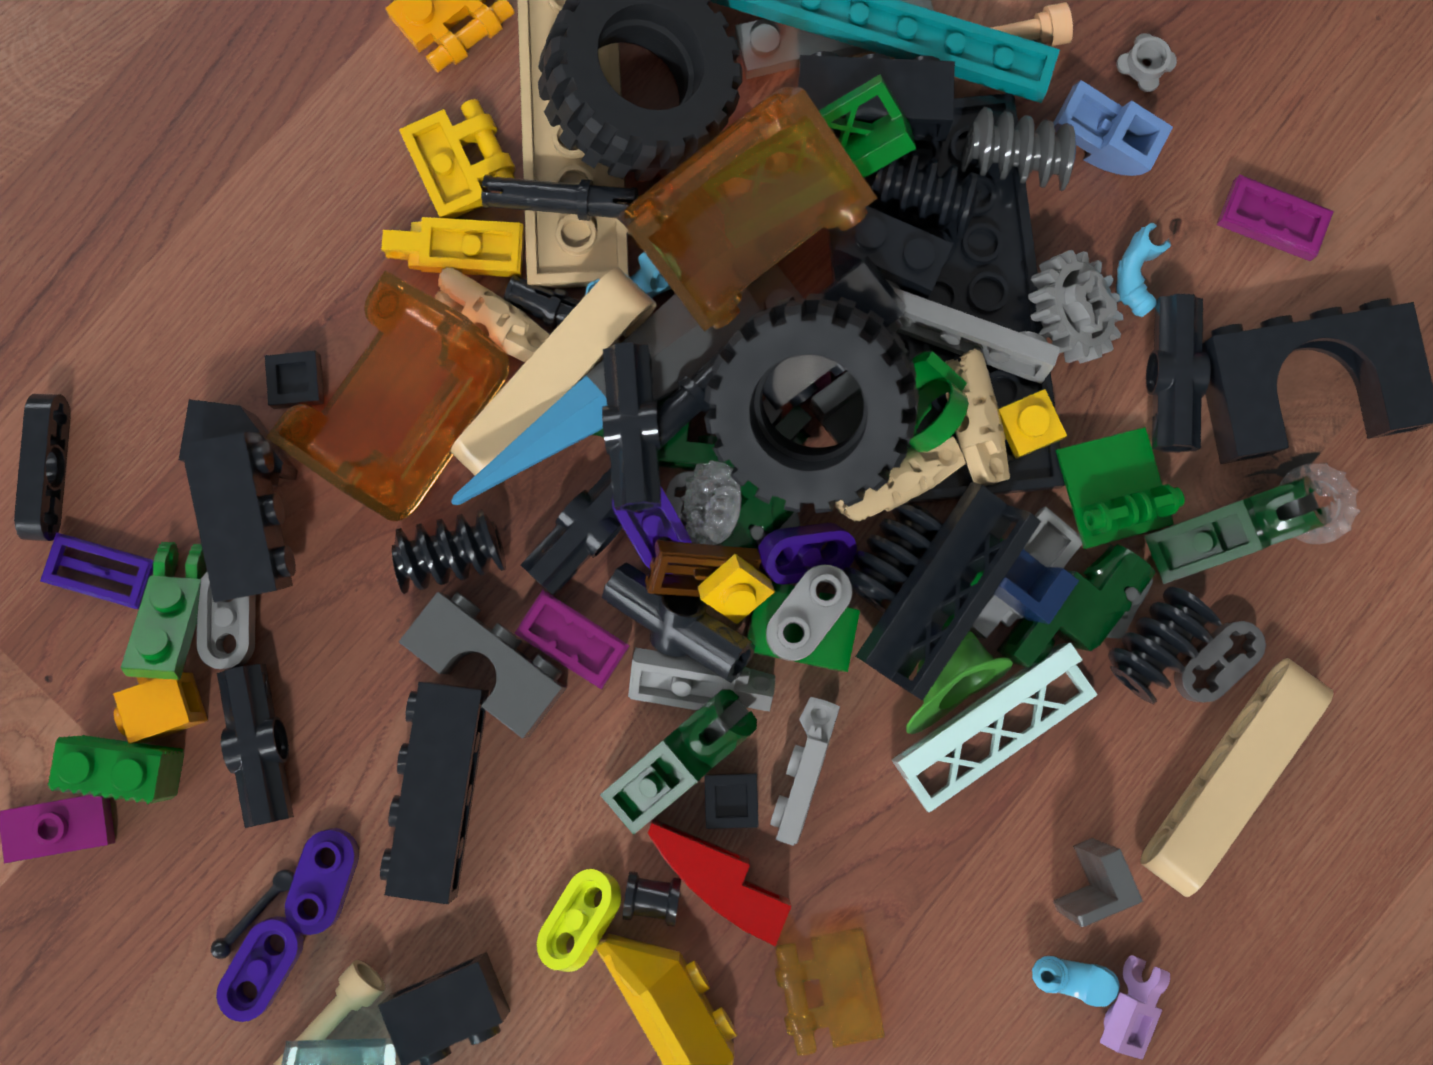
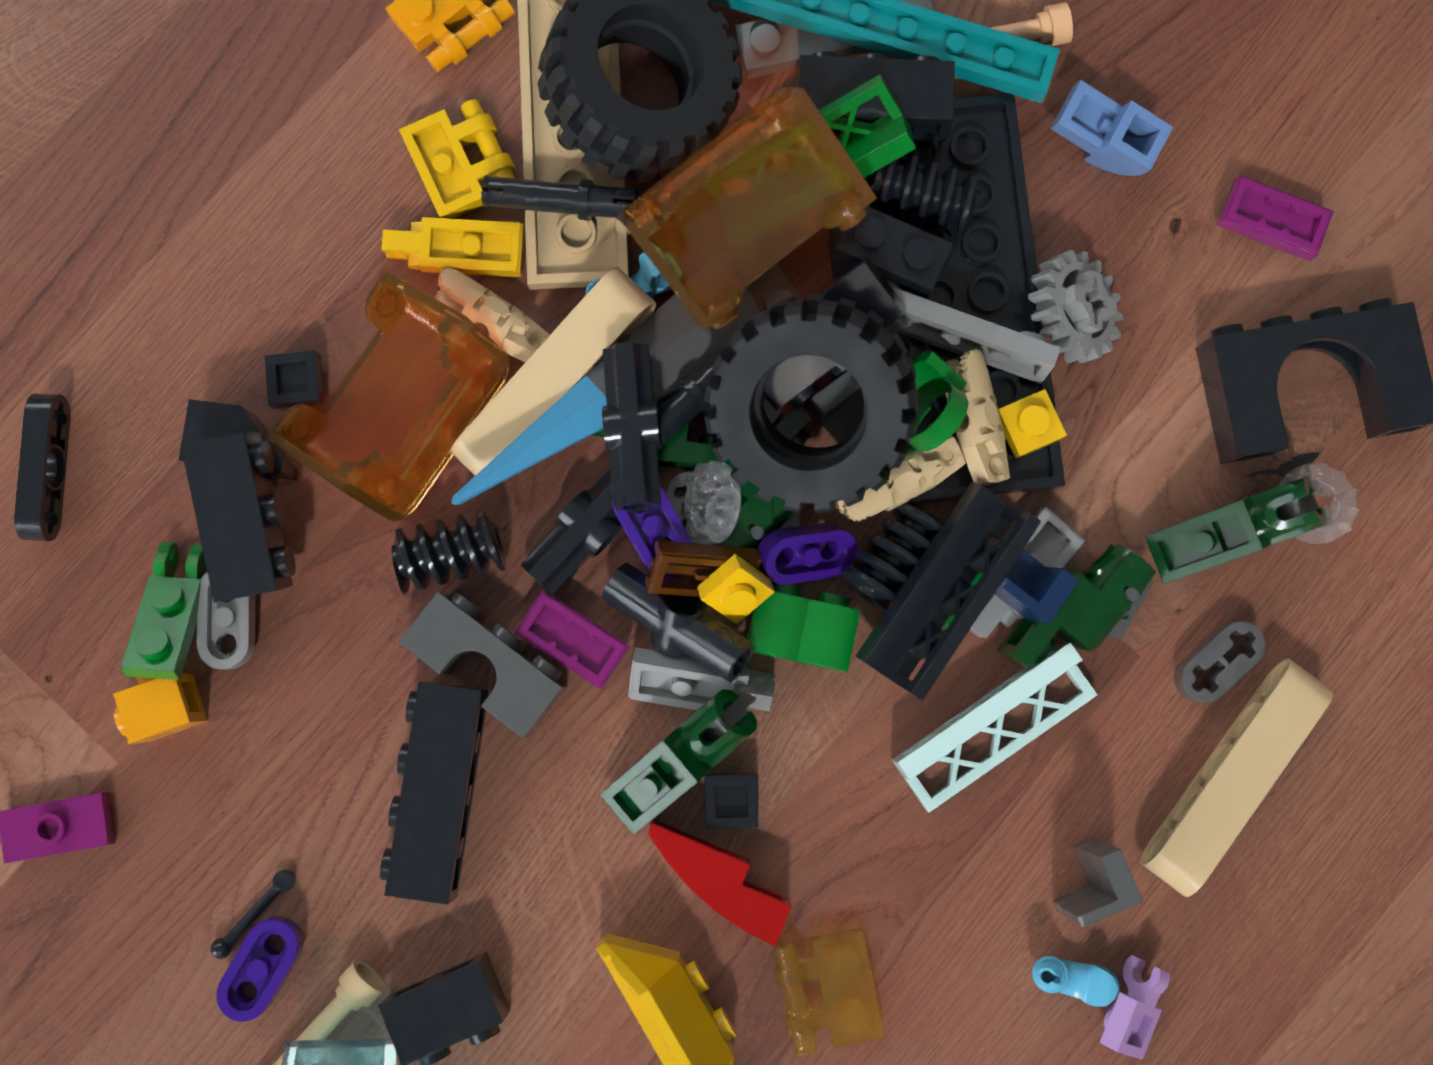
dark purple tile [40,532,153,610] -> none
green brick [48,735,184,804] -> none
black piece [217,664,294,828] -> none
dark purple plate [285,828,359,935] -> none
black pin [503,275,580,329] -> none
neon yellow plate [537,869,621,972] -> none
black bush [622,871,681,927] -> none
light grey plate [766,565,852,661] -> none
light grey hinge [770,697,840,846] -> none
bright green piece [906,631,1013,735] -> none
dark grey piece [961,107,1076,191] -> none
green hinge [1055,427,1185,549] -> none
black piece [1108,586,1223,705] -> none
light grey plate [1116,33,1177,92] -> none
medium azure piece [1116,223,1171,317] -> none
black piece [1146,294,1211,453] -> none

